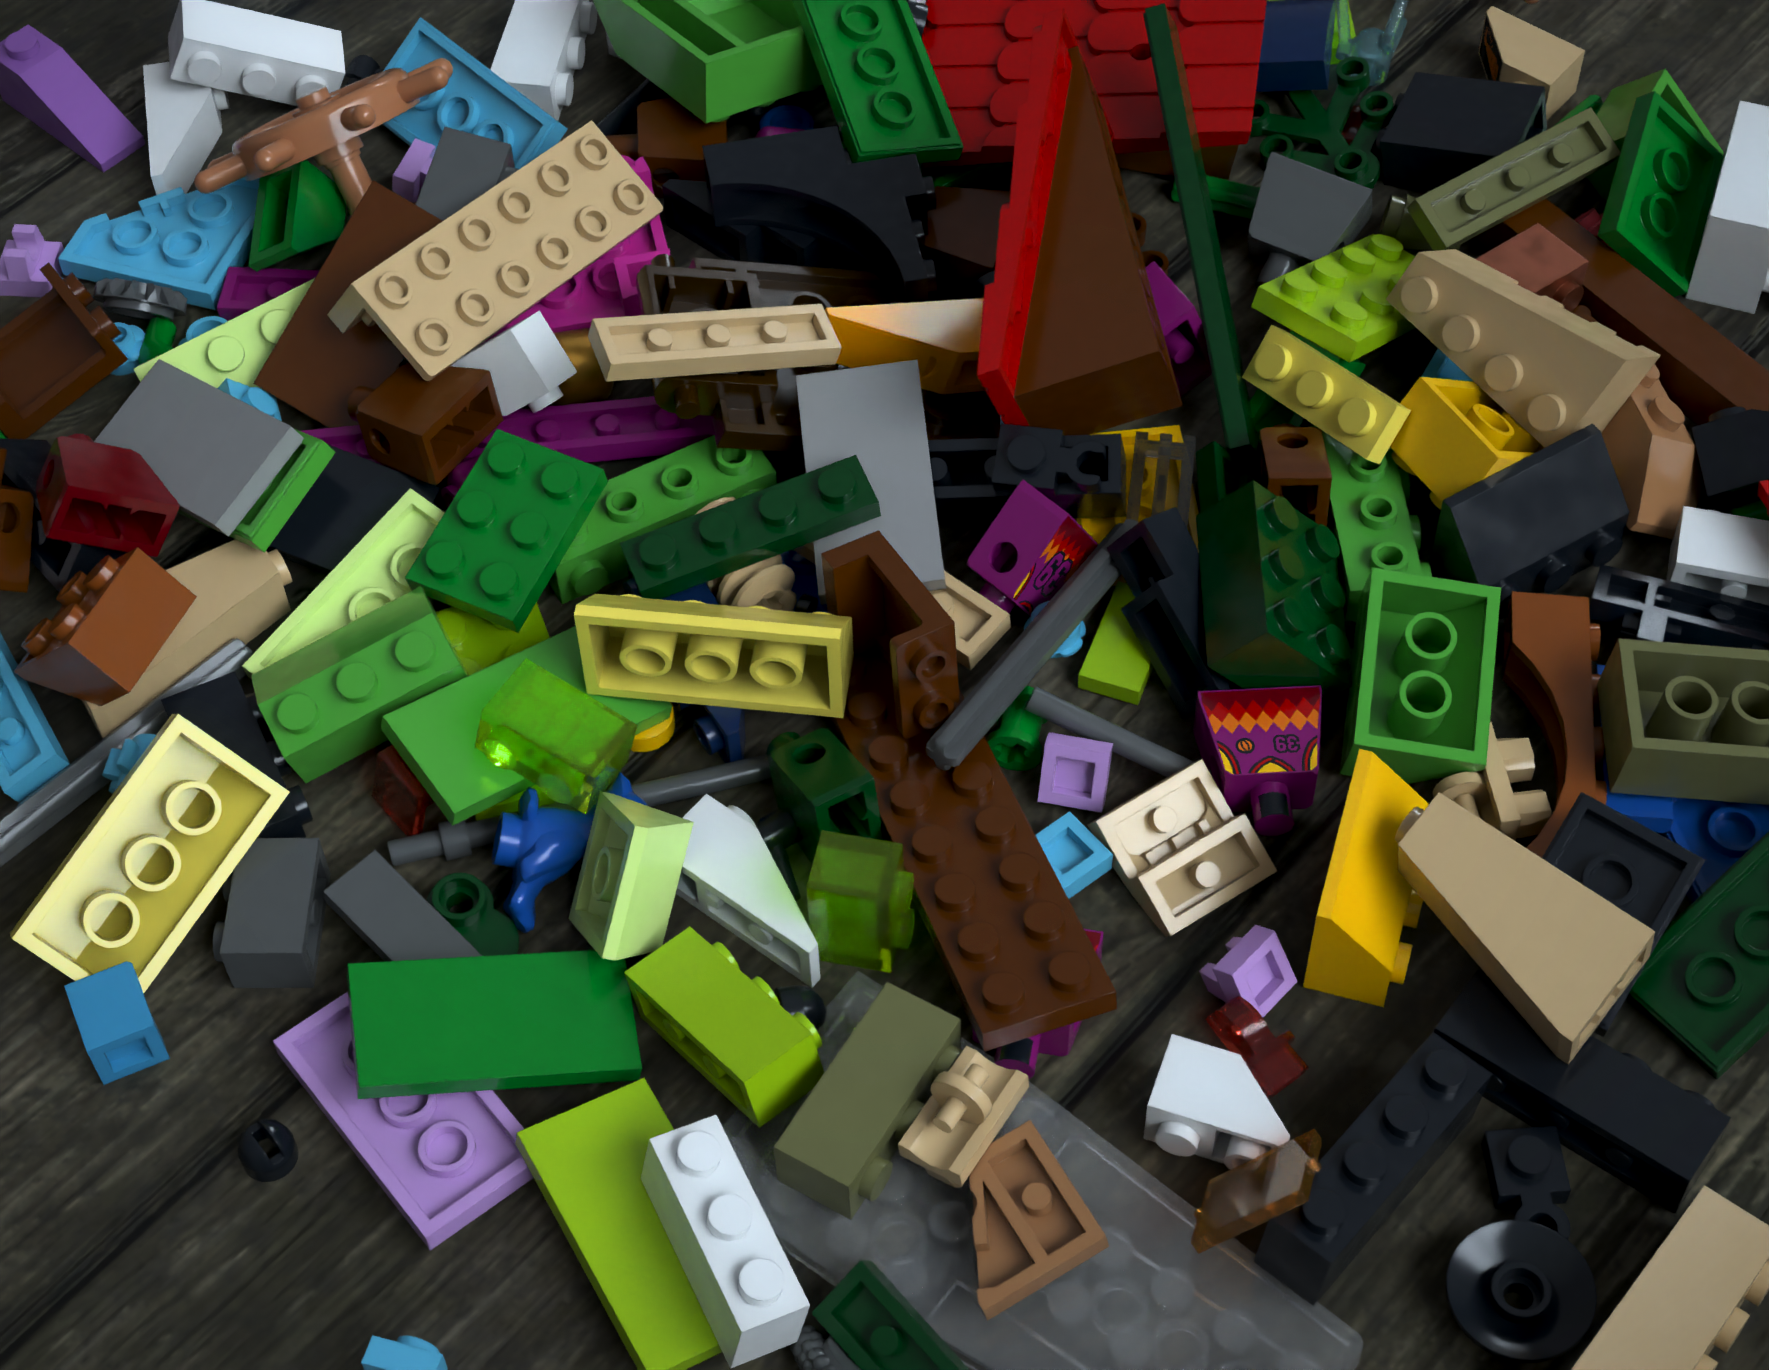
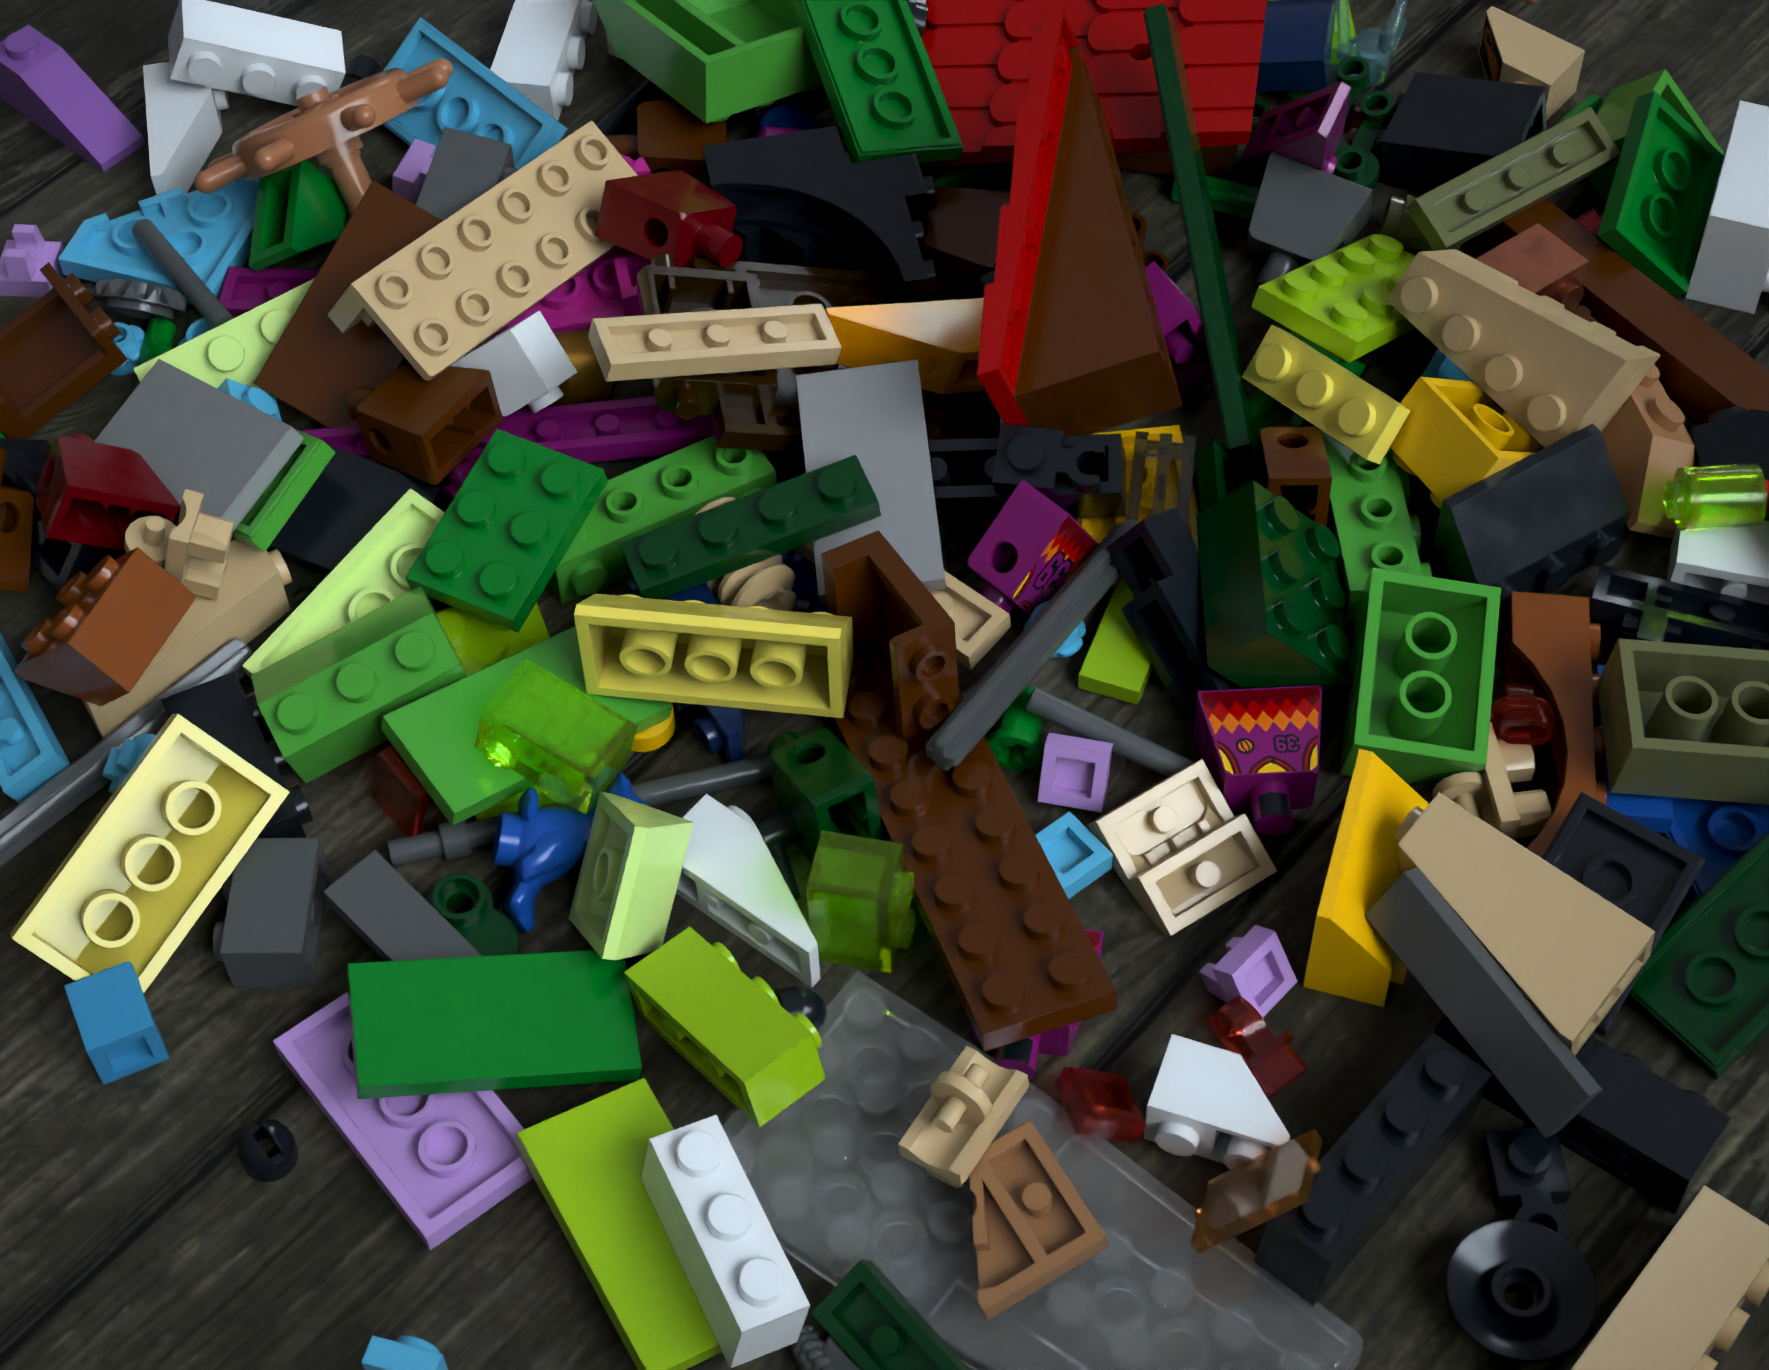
olive brick [774,982,963,1220] -> none
none -> tan hips [124,489,235,600]
none -> dark grey bar [132,219,234,328]
none -> dark red torso [595,170,743,268]
none -> clear red tile [1054,1066,1147,1143]
none -> magenta slope [1240,81,1351,175]
none -> dark grey tile [1365,867,1603,1138]
none -> clear red piece [1490,682,1556,745]
none -> clear neon green brick [1663,463,1767,531]

